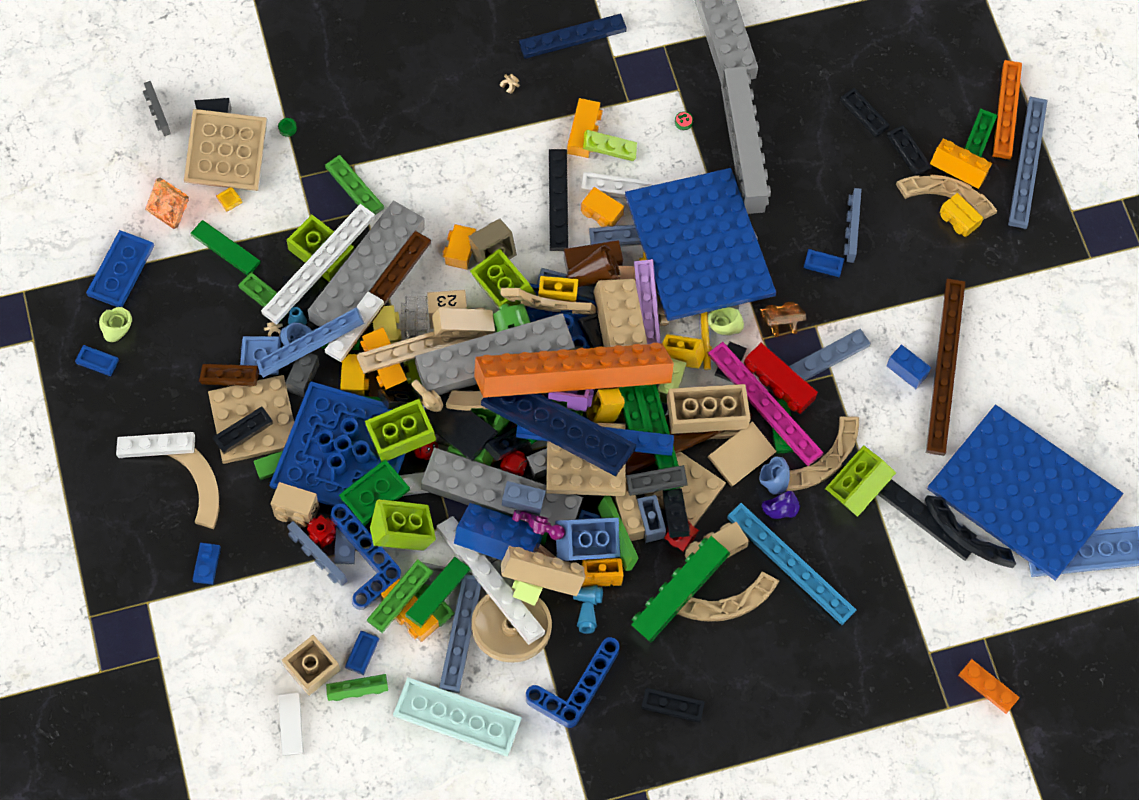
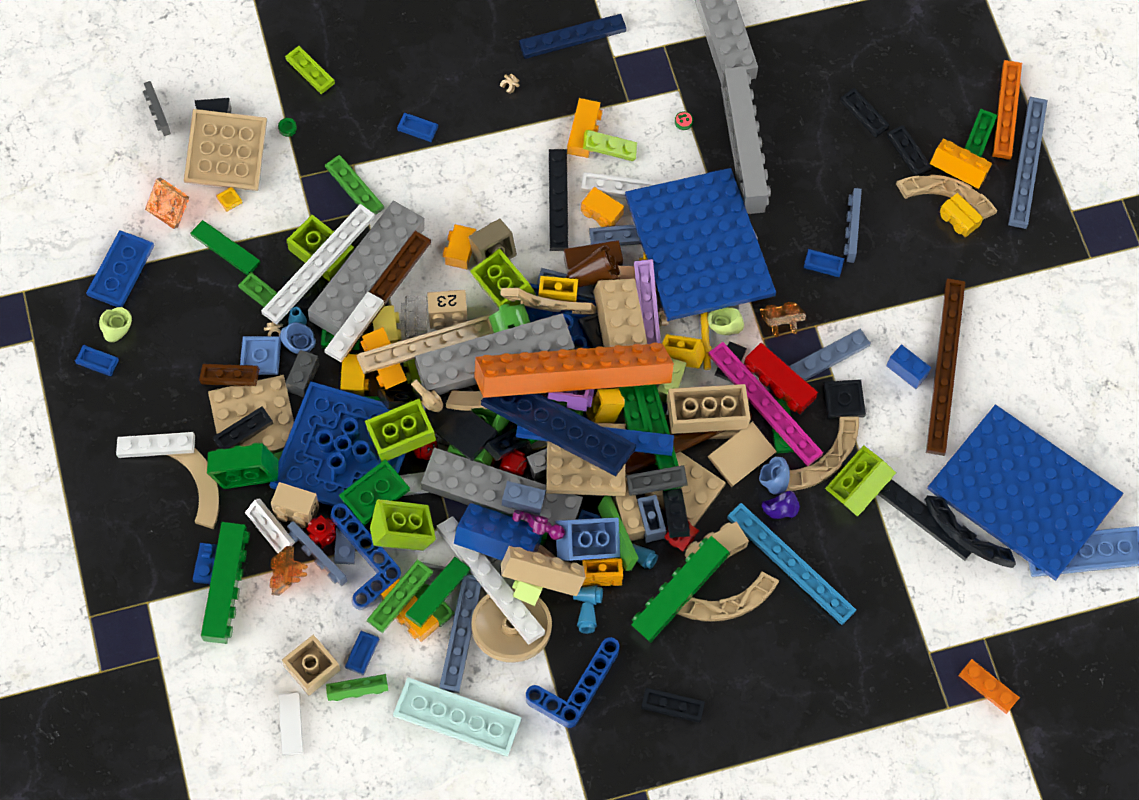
medium blue tile [257,307,364,378] -> none
tan brick [432,306,495,338] -> none
none -> green brick [201,522,250,644]
none -> green brick [207,443,279,489]
none -> white plate [245,499,295,556]
none -> clear orange plate [269,546,308,596]
none -> lime plate [285,46,335,94]
none -> blue tile [397,113,438,142]
none -> dark azure cone [633,544,658,569]
none -> black tile [823,379,866,419]

